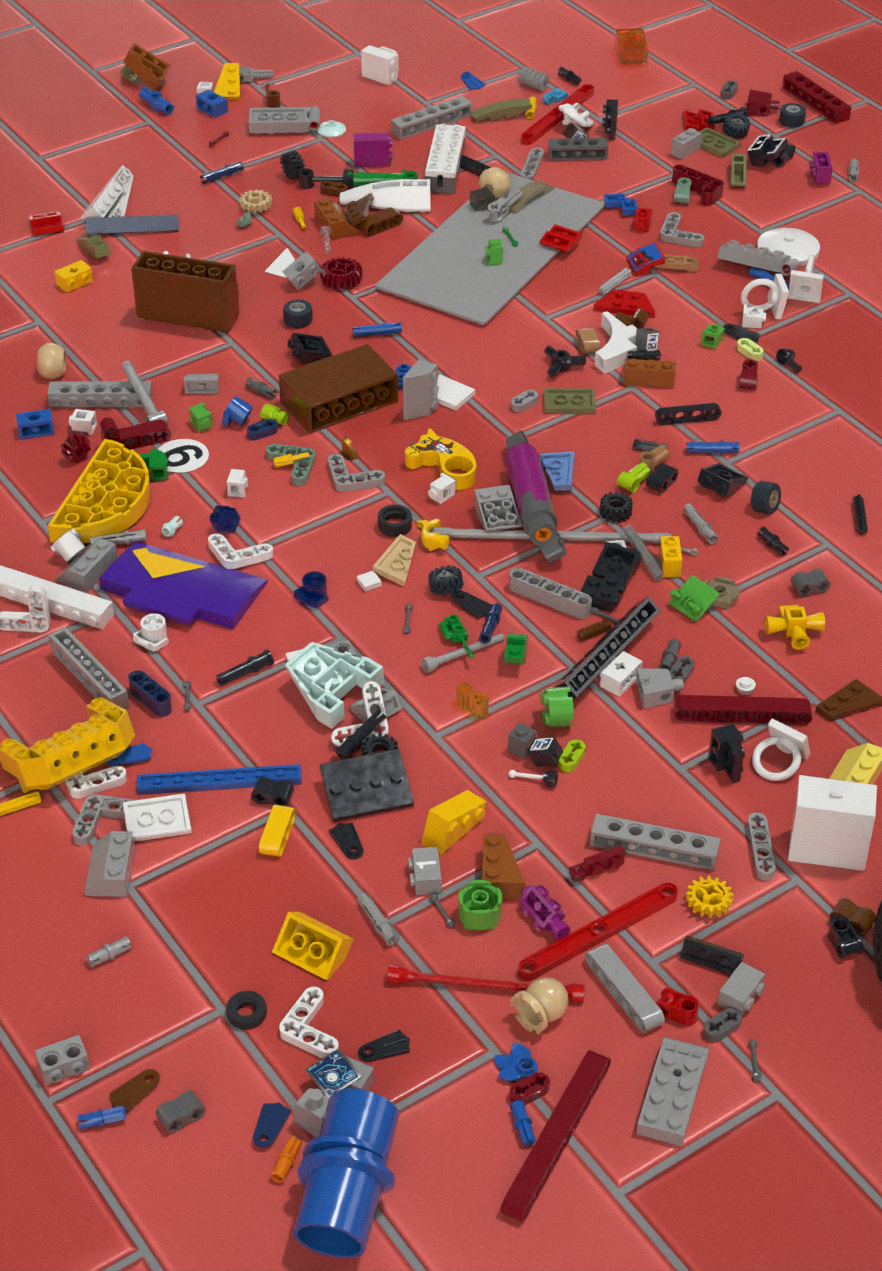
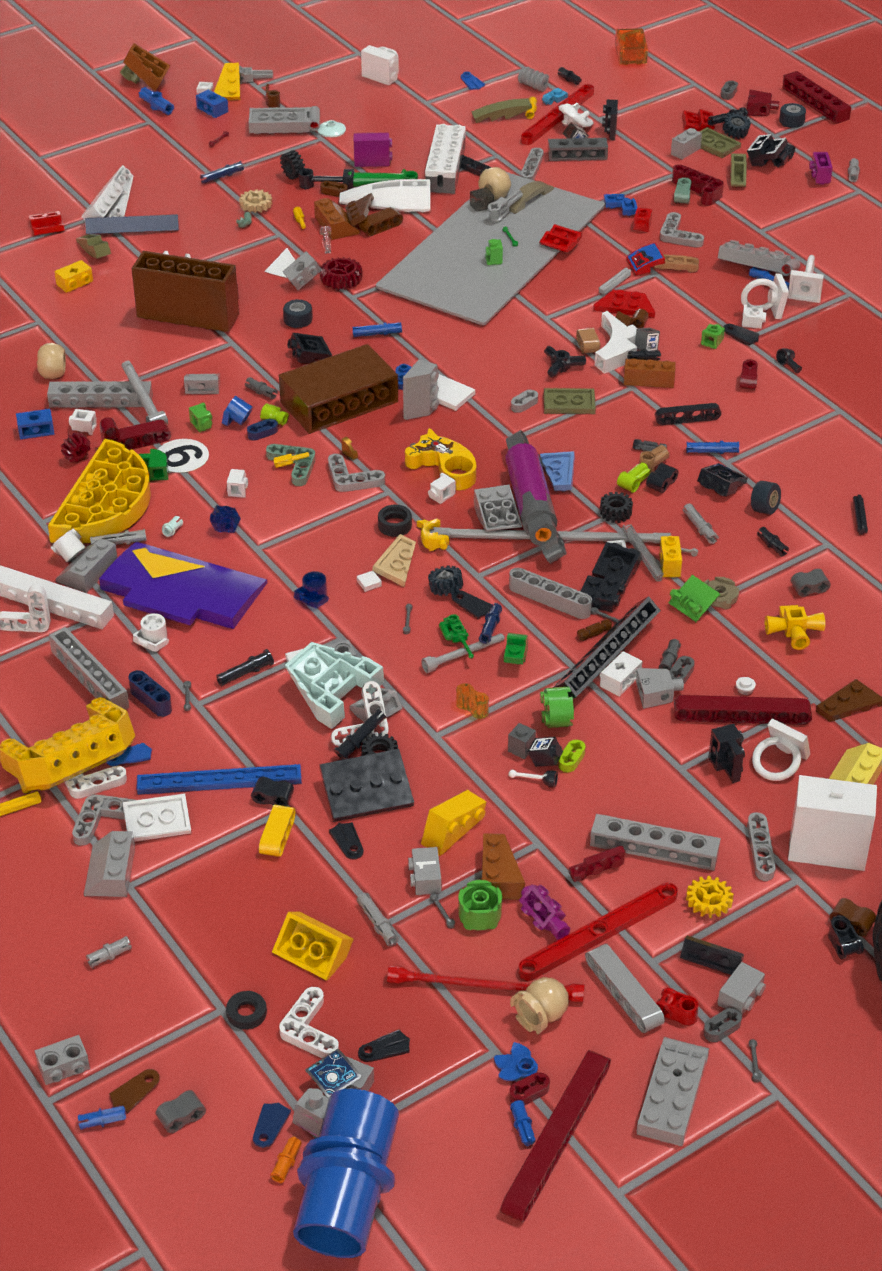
white beam [208,534,273,569] -> none
light grey brick [391,96,472,140] -> none
yellowish green beam [737,338,764,361] -> none
white dish [757,228,820,267] -> none

